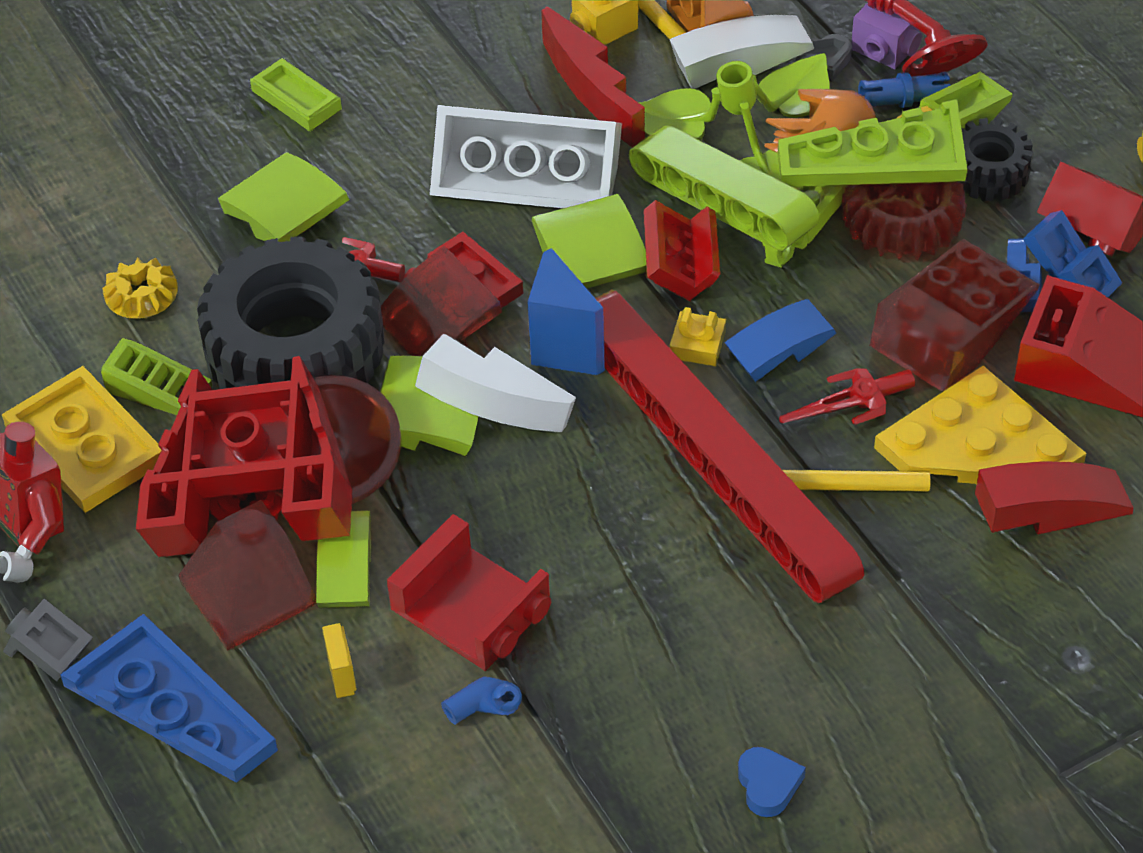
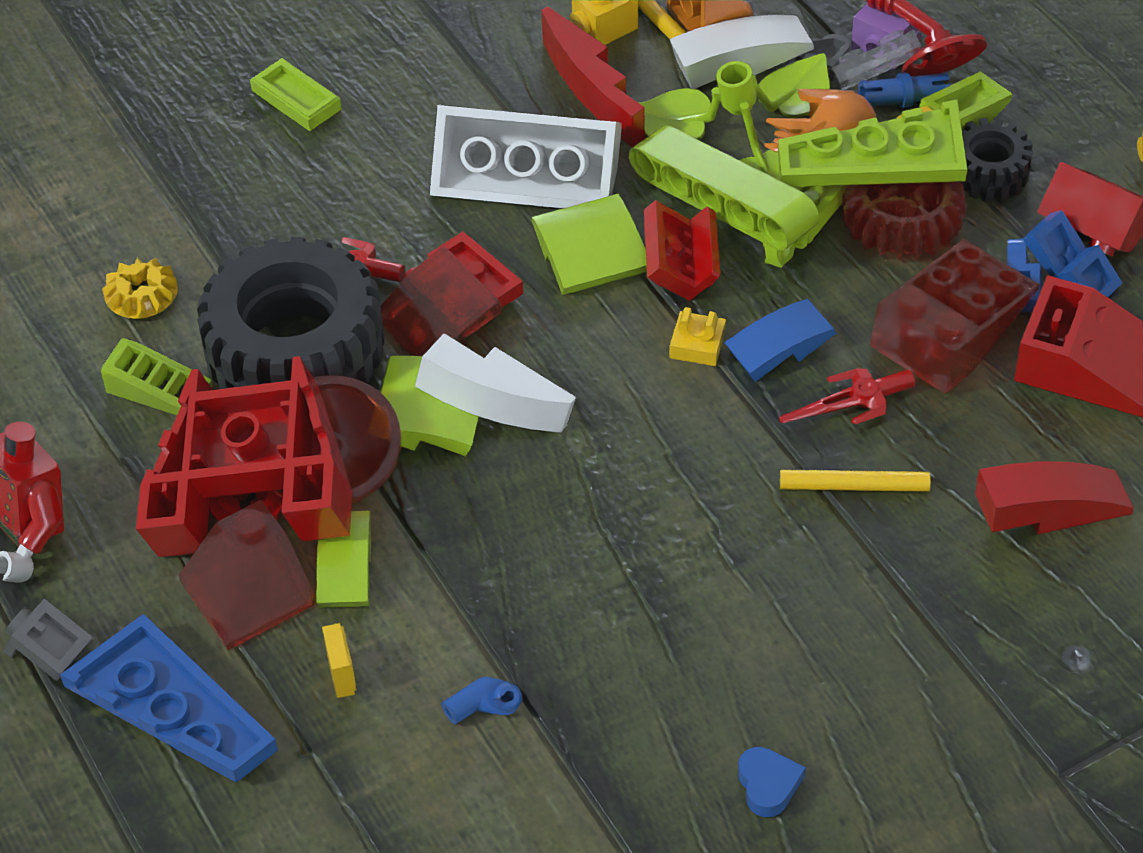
yellow plate [2,366,161,513] -> none
lime slope [218,152,349,242] -> none
red panel [387,514,551,671] -> none
blue slope [528,248,605,375] -> none
red beam [595,290,864,603] -> none
yellow plate [874,366,1086,484] -> none
none -> clear plate [833,30,921,90]

